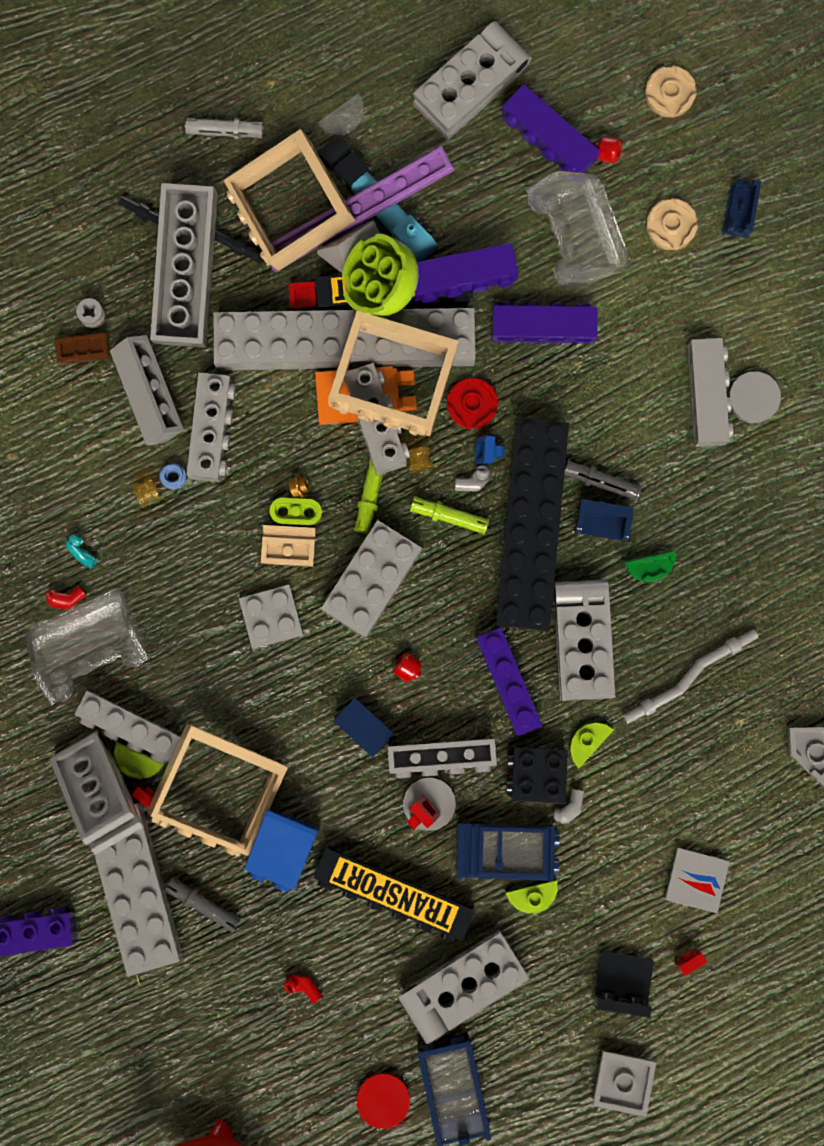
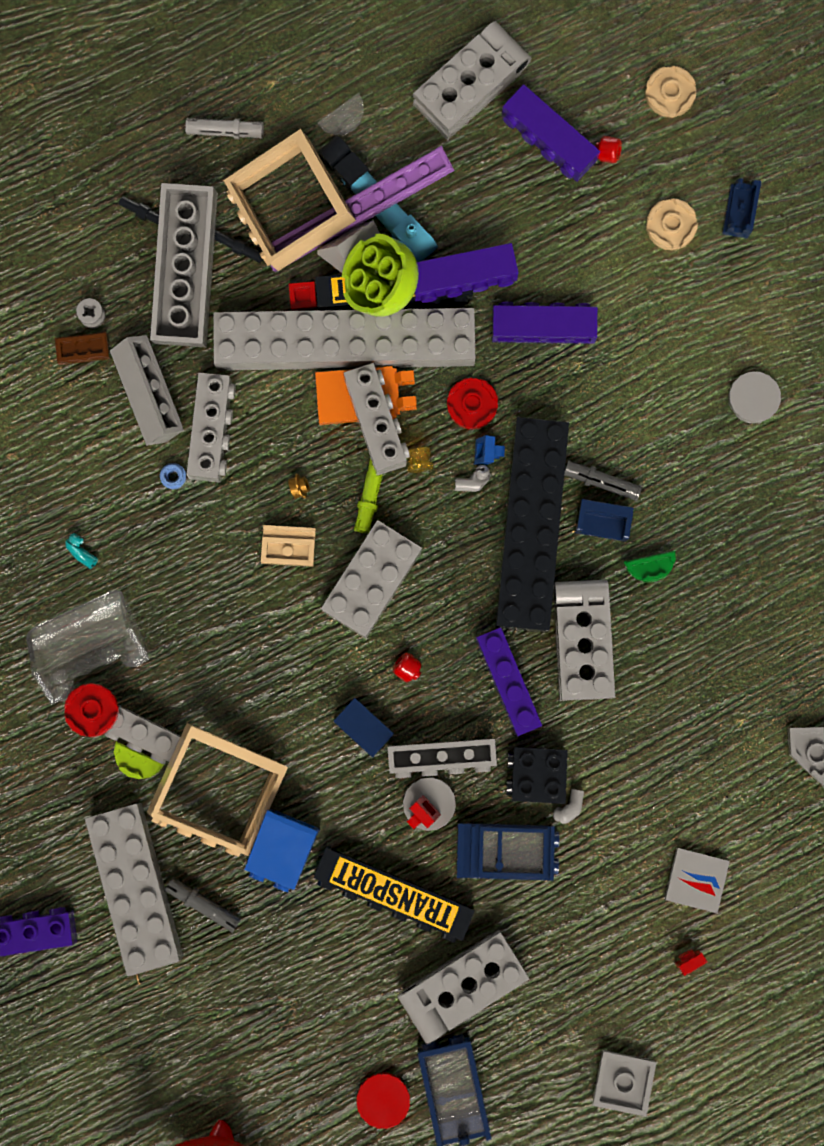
red arm [46,586,87,610] -> none
light grey hinge [50,730,144,854] -> none
clear yellow wheel [131,476,162,508] -> none
red plate [132,786,156,808] -> none
light grey plate [239,585,304,649] -> none
lime plate [270,498,322,526] -> none
red arm [284,974,323,1004] -> none
tan window [328,311,459,436] -> none
lime pin [410,496,489,535] -> none
lime plate [505,880,558,913] -> none
clear windscreen [526,170,631,286] -> none
lime plate [570,723,614,769] -> none
black bracket [593,951,654,1018] -> none
light grey bar [622,629,759,724] -> none
light grey brick [687,338,733,447] -> none
none -> red tile [64,683,119,737]

